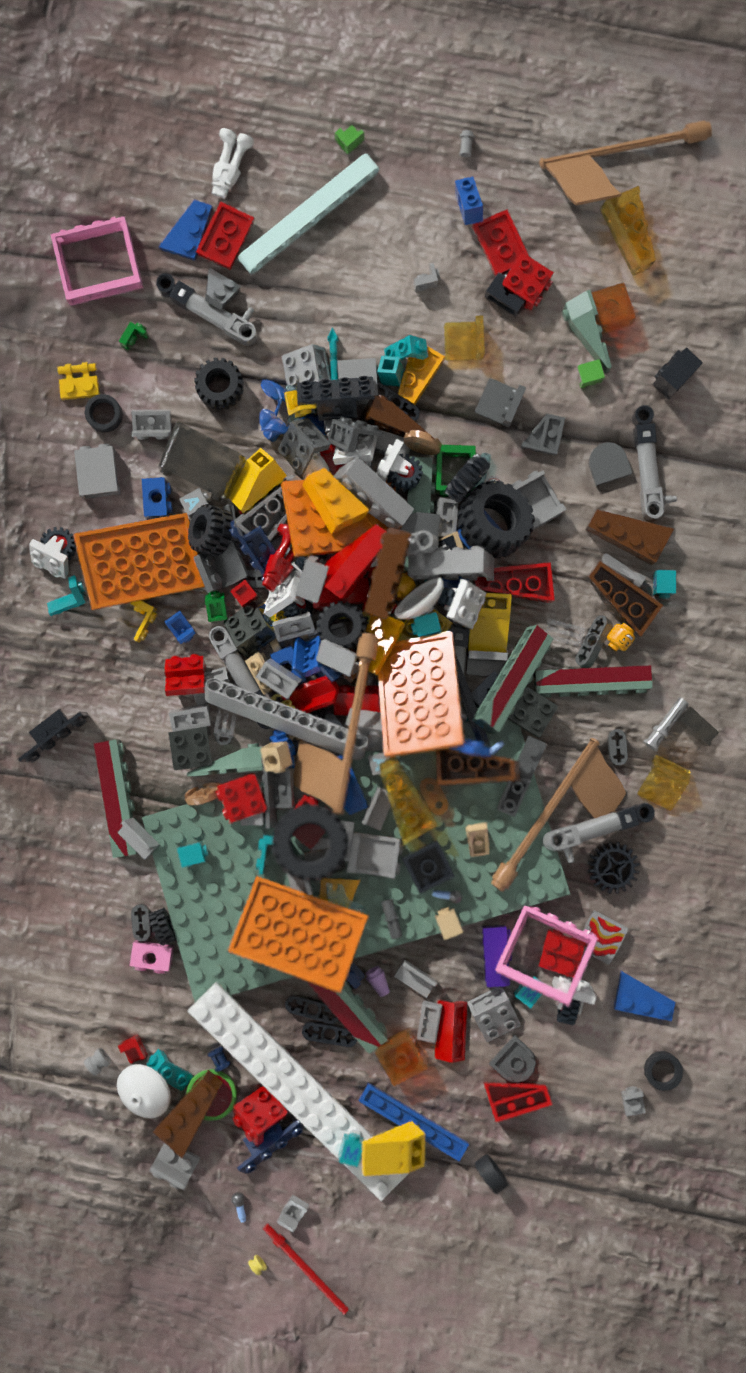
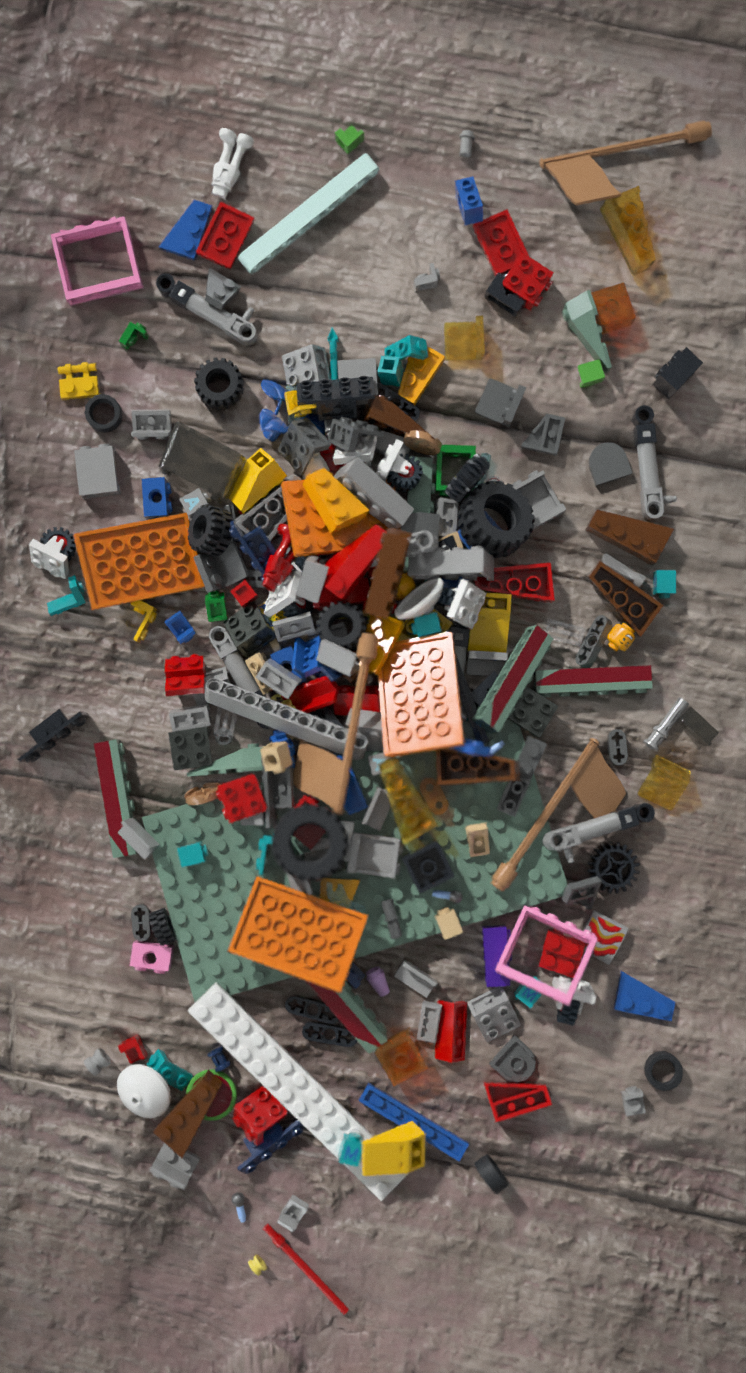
none -> dark grey wing [562,876,602,910]

